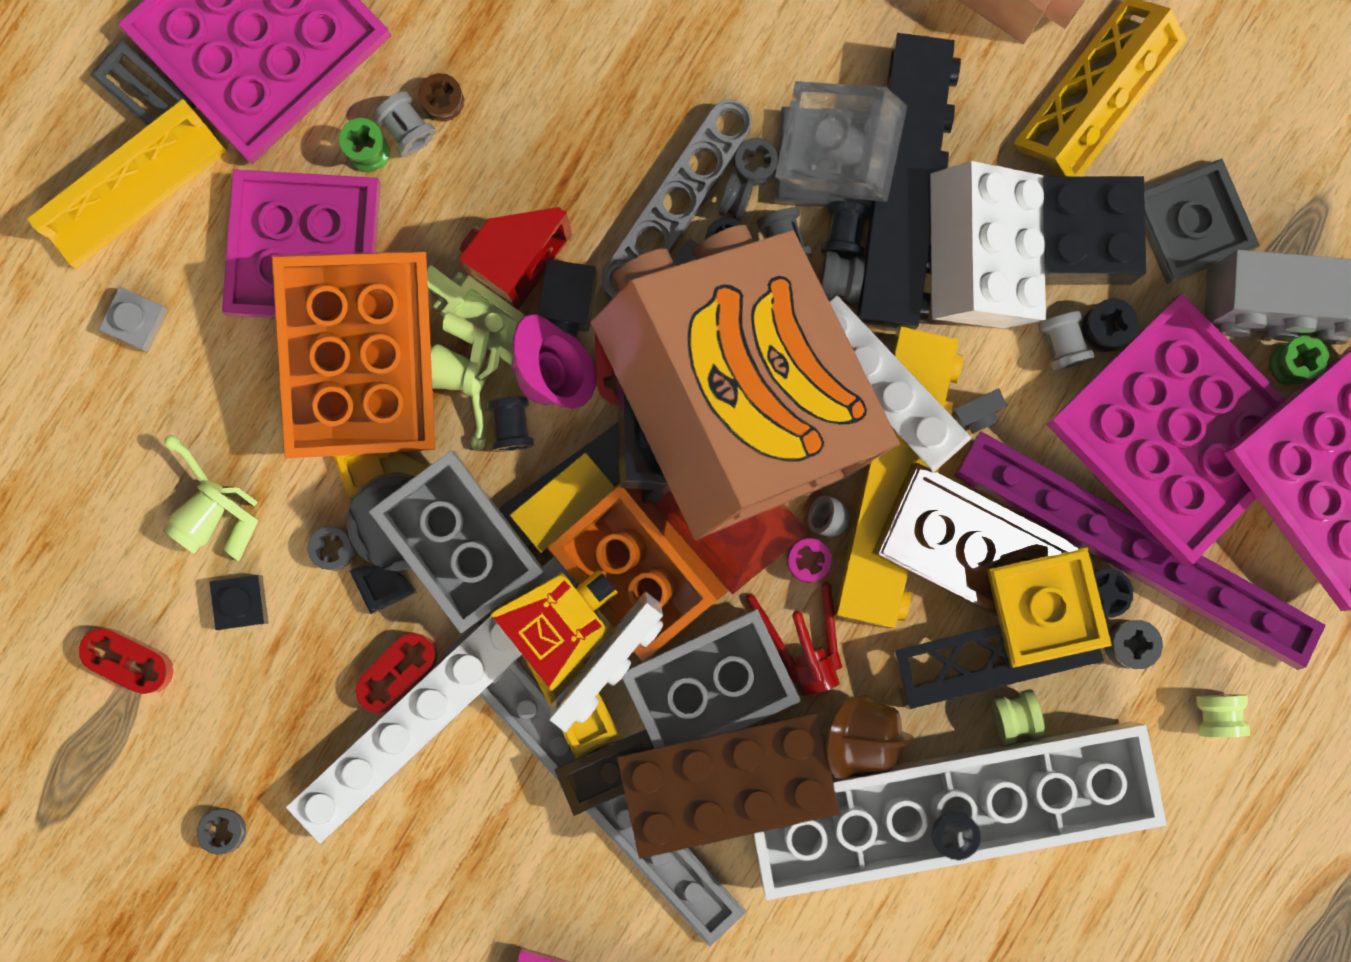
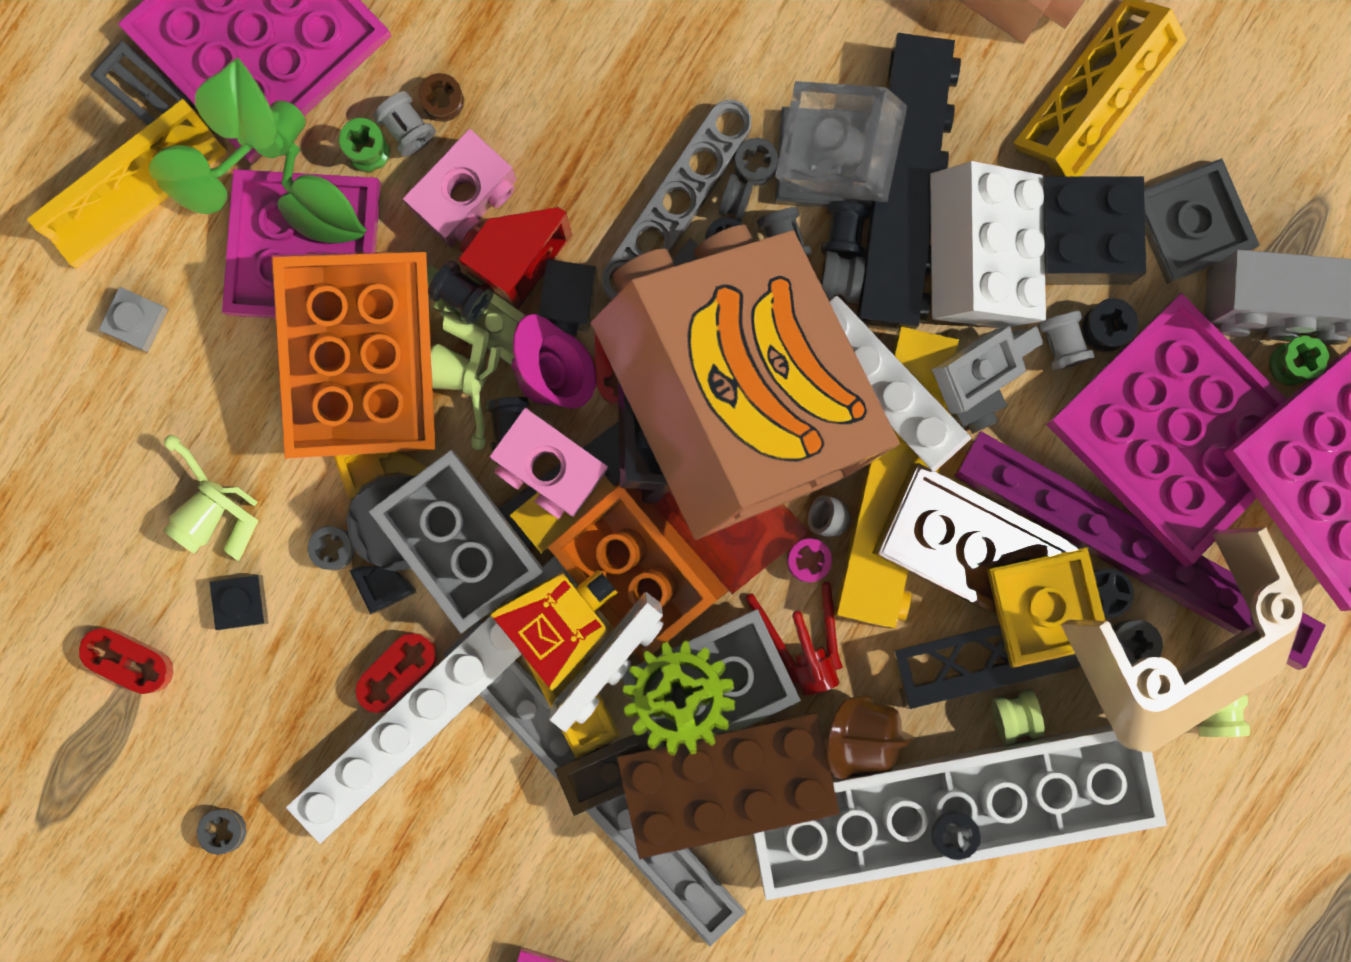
none -> bright green plant [149,58,367,243]
none -> bright pink brick [403,129,517,248]
none -> black bush [428,261,494,325]
none -> bright pink brick [490,408,608,519]
none -> lime gear [623,641,735,756]
none -> light grey hinge [932,326,1043,414]
none -> tan windscreen [1061,527,1303,752]

